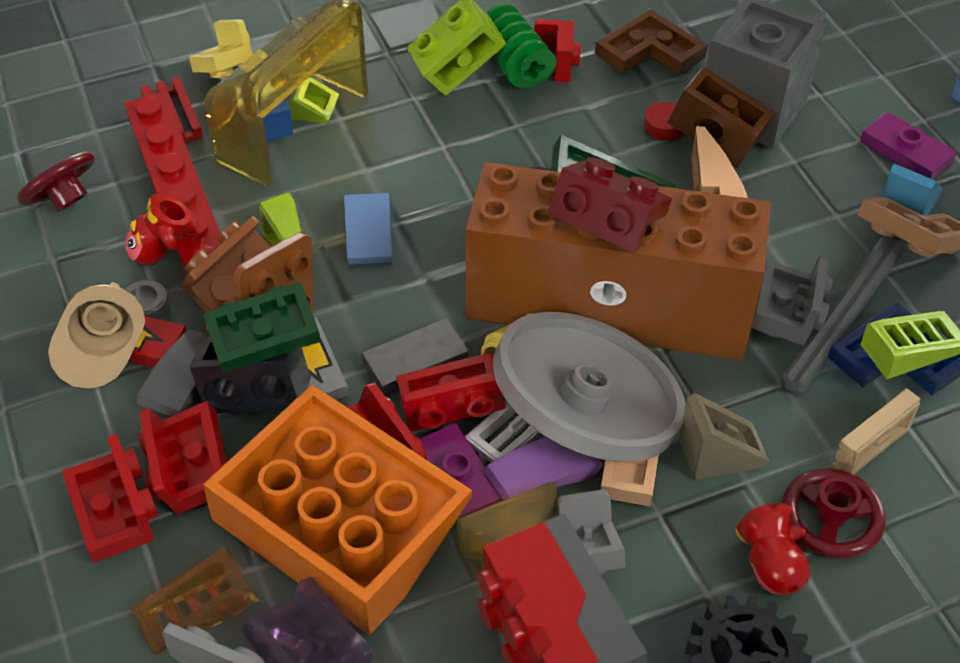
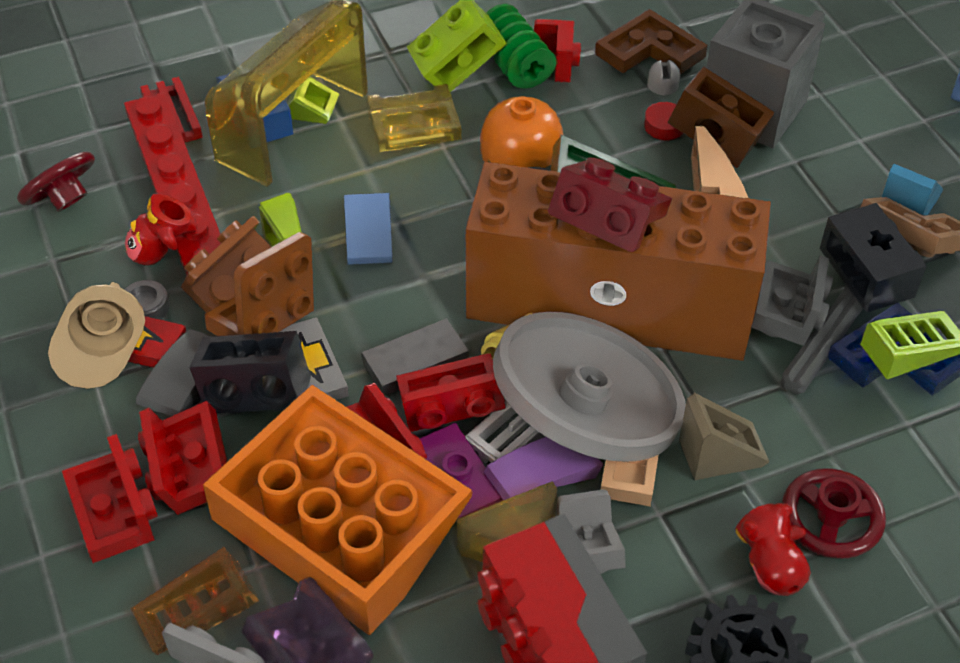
light yellow bracket [189,19,254,78] -> none
dark green bracket [203,282,321,373] -> none
tan tile [831,388,920,474] -> none
magenta plate [860,111,957,180] -> none
none -> clear yellow plate [366,84,462,152]
none -> orange cylinder [480,96,564,168]
none -> light grey hinge [647,60,680,95]
none -> black brick [819,203,927,313]

